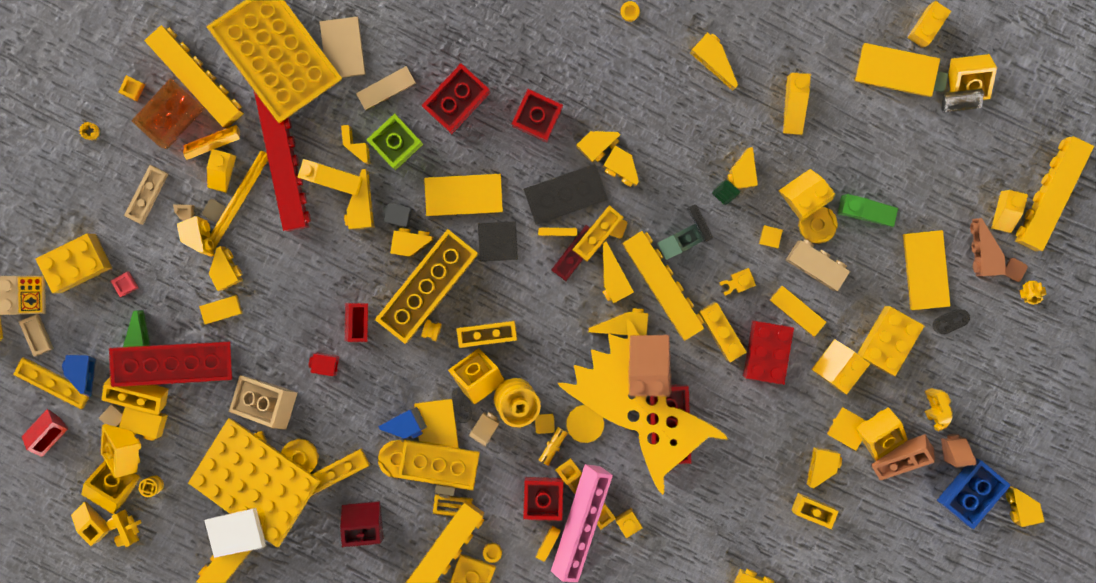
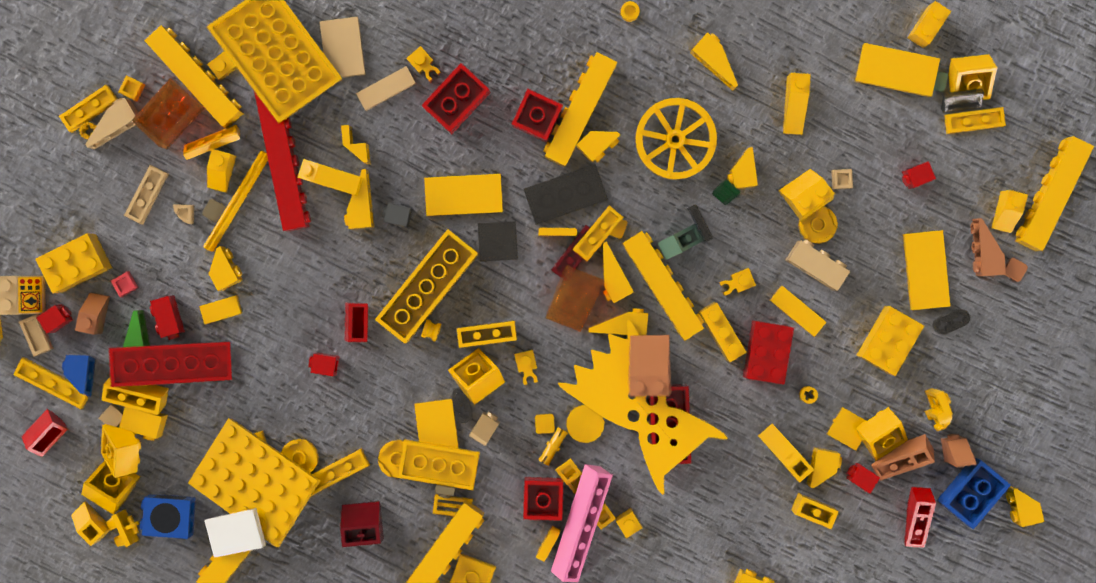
yellow wheel [139,475,164,497] -> none
yellow slope [177,216,214,257] -> none
tan slope [229,375,297,429] -> none
lime brick [367,113,424,170] -> none
blue slope [378,407,427,439] -> none
yellow slope [390,228,434,257] -> none
yellow tile [483,542,502,563] -> none
yellow wheel [493,378,541,427] -> none
yellow slope [603,146,639,187] -> none
yellow tile [759,225,783,248] -> none
yellow slope [811,339,870,395] -> none
bright green slope [837,194,898,227] -> none
yellow gear [1020,281,1047,305] -> none
none -> red brick [36,304,73,334]
none -> yellow tile [59,84,117,133]
none -> nougat slope [75,293,110,335]
none -> tan slope [85,98,143,150]
none -> blue brick [140,494,196,539]
none -> red brick [150,295,185,340]
none -> yellow plate [207,51,237,81]
none -> yellow plate [406,46,441,83]
none -> yellow plate [514,350,538,385]
none -> yellow brick [543,52,617,168]
none -> clear orange slope [545,265,604,332]
none -> yellow wheel [635,98,717,180]
none -> yellow slope [758,424,814,483]
none -> yellow bush [799,386,818,404]
none -> tan tile [831,169,853,190]
none -> red brick [846,462,880,494]
none -> red brick [902,161,936,189]
none -> red slope [905,487,936,548]
none -> yellow tile [944,107,1006,134]

